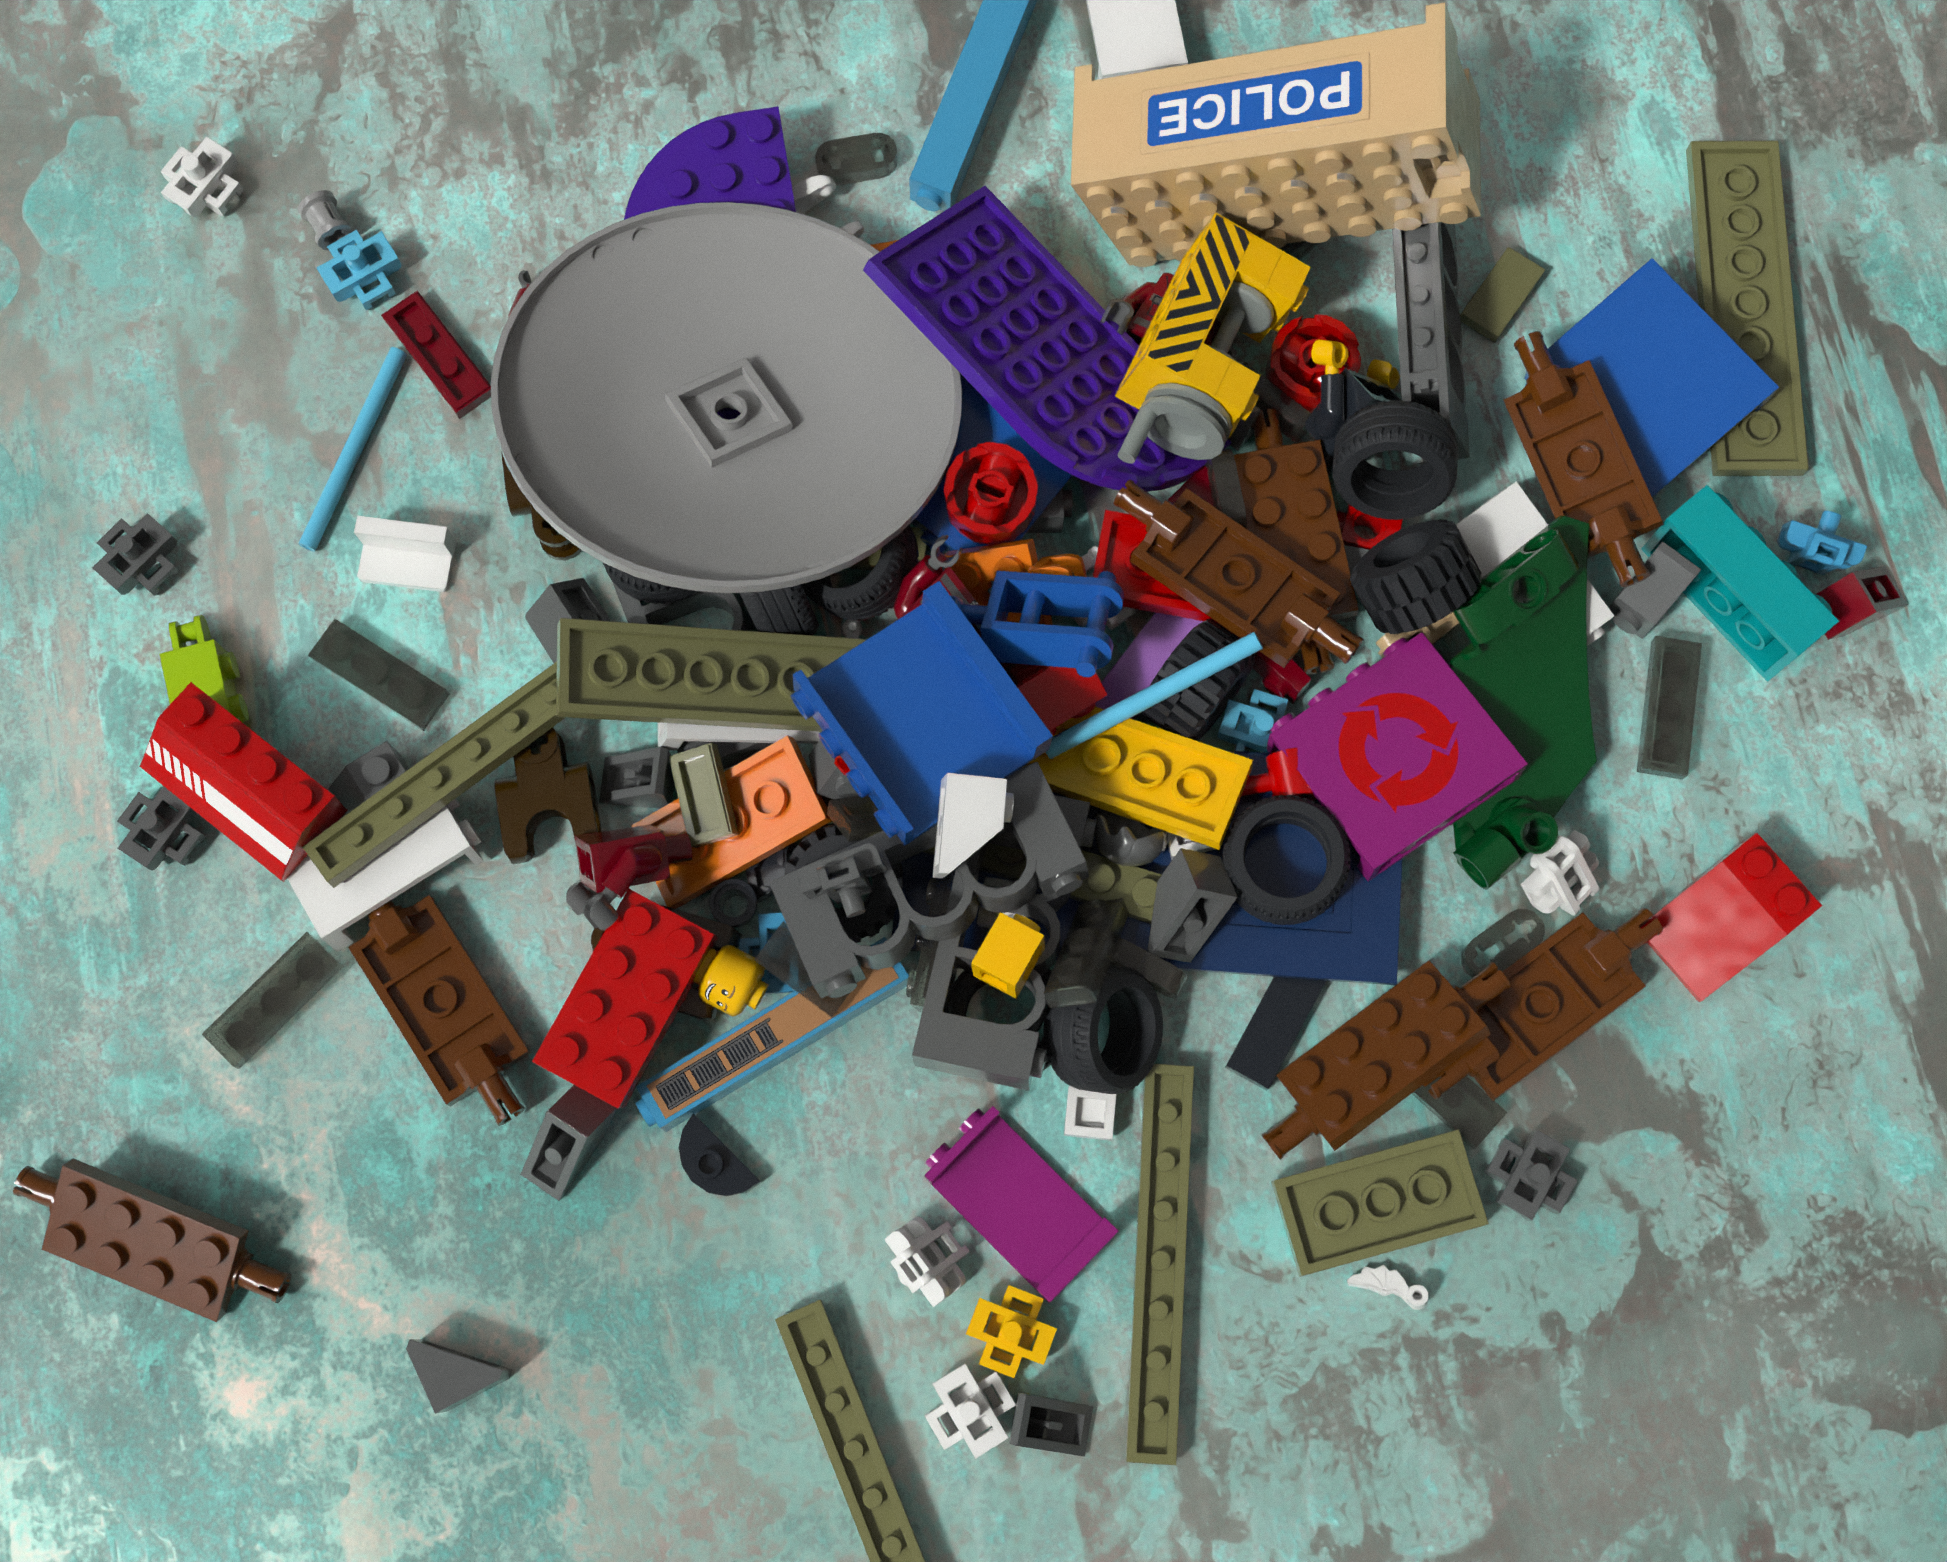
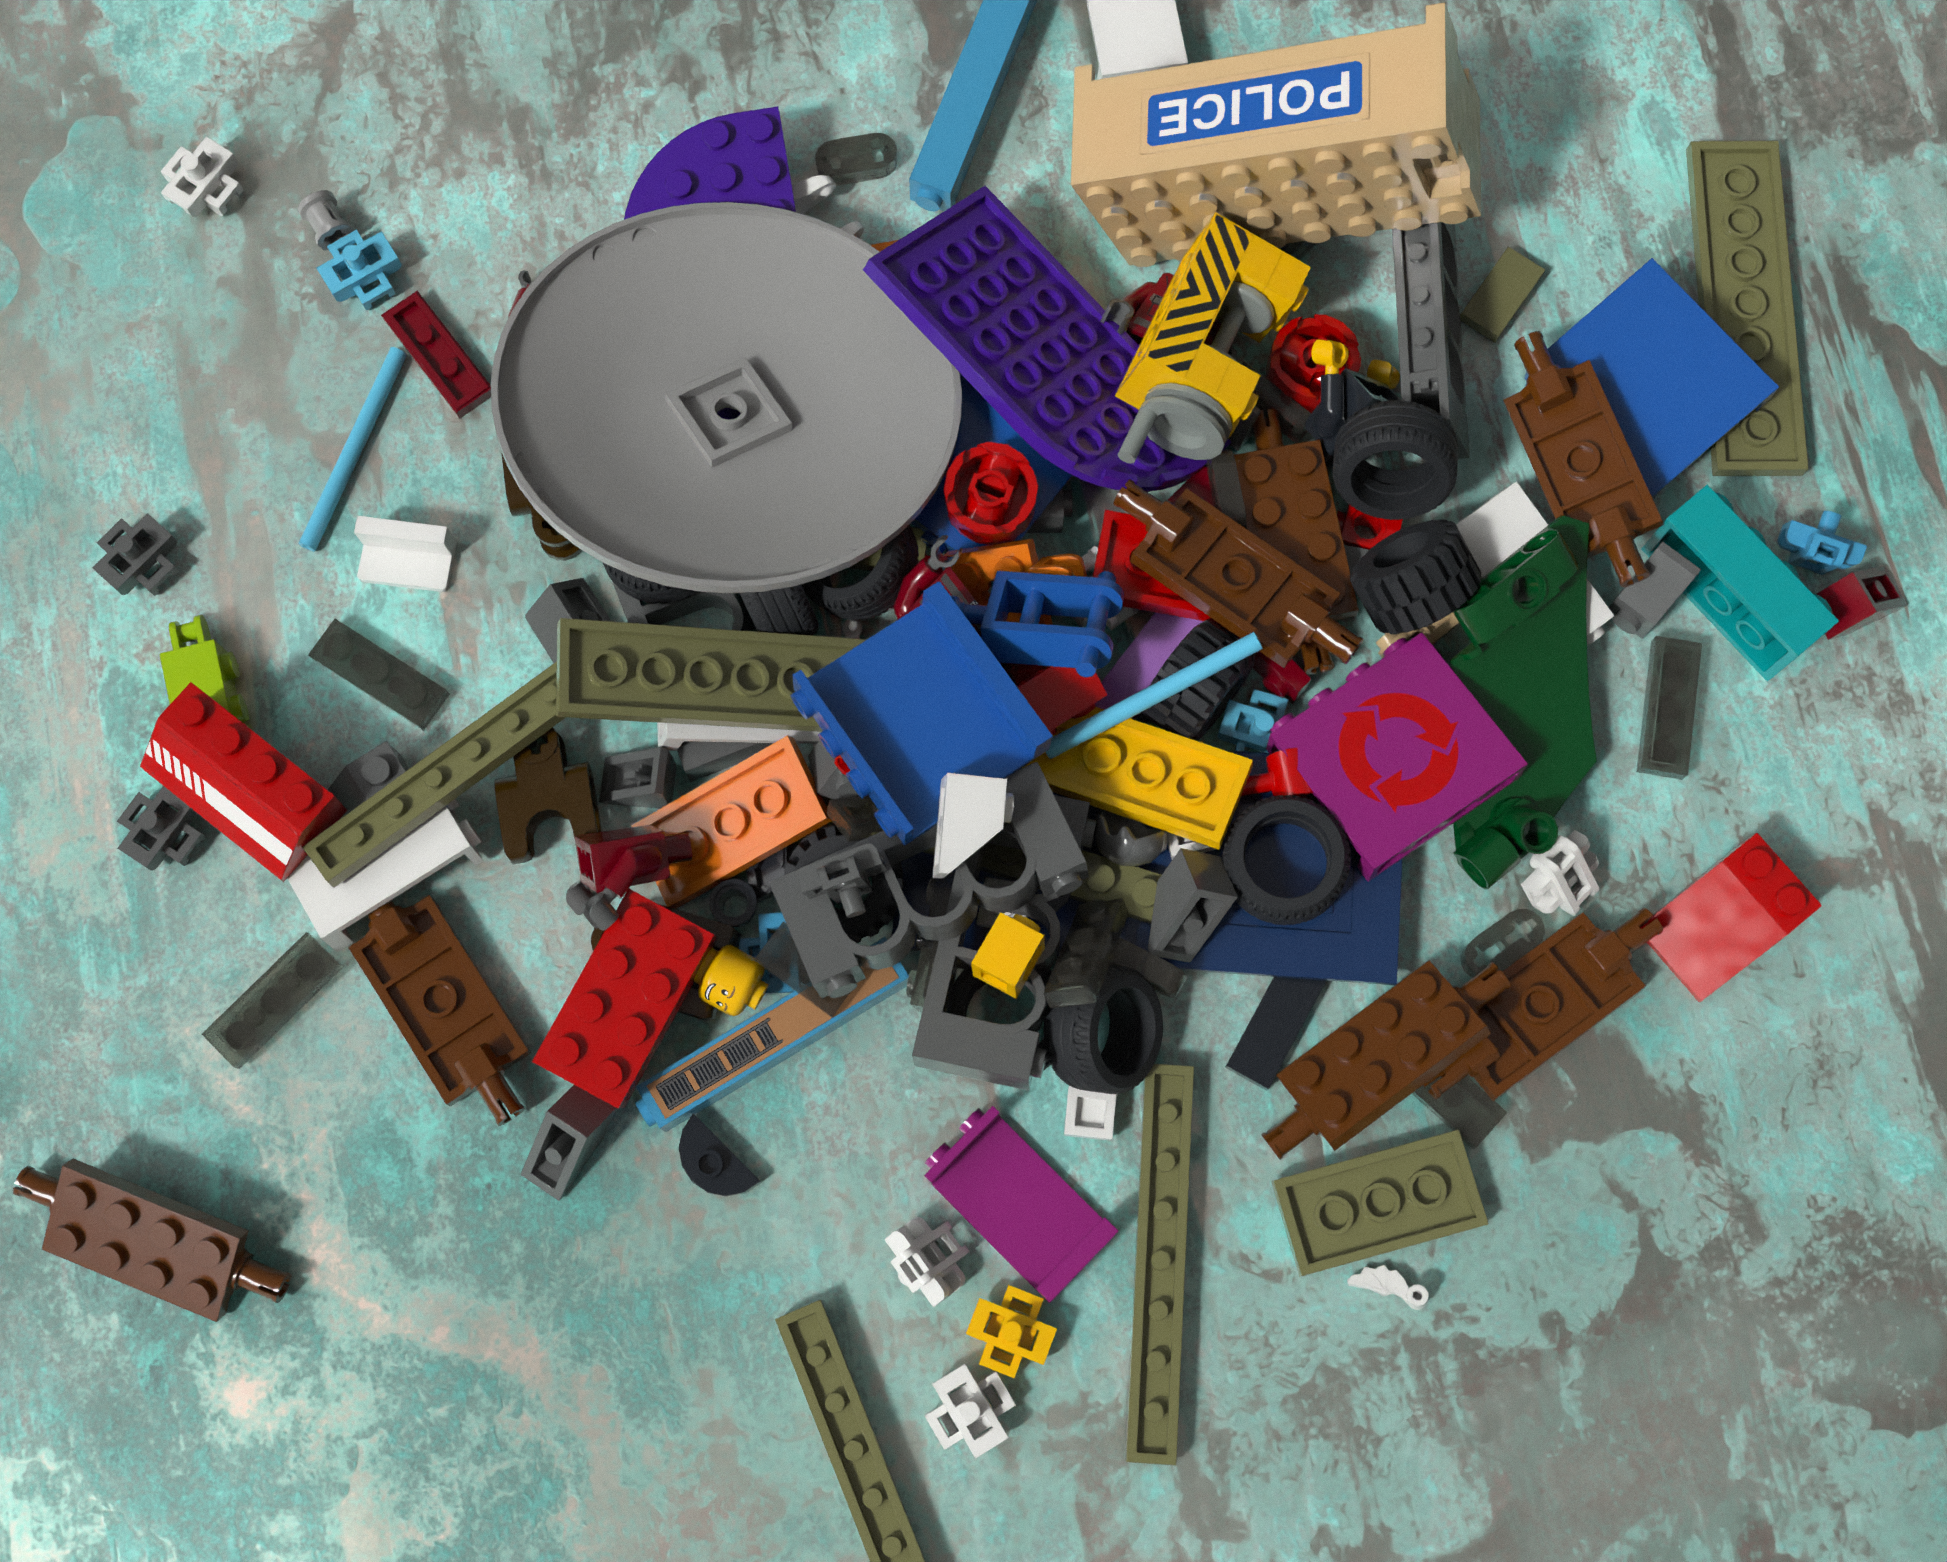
dark grey slope [406,1339,512,1414] -> none
tile [669,743,739,848] -> none
dark grey slope [1009,1391,1093,1457] -> none
dark grey piece [1484,1130,1577,1221] -> none

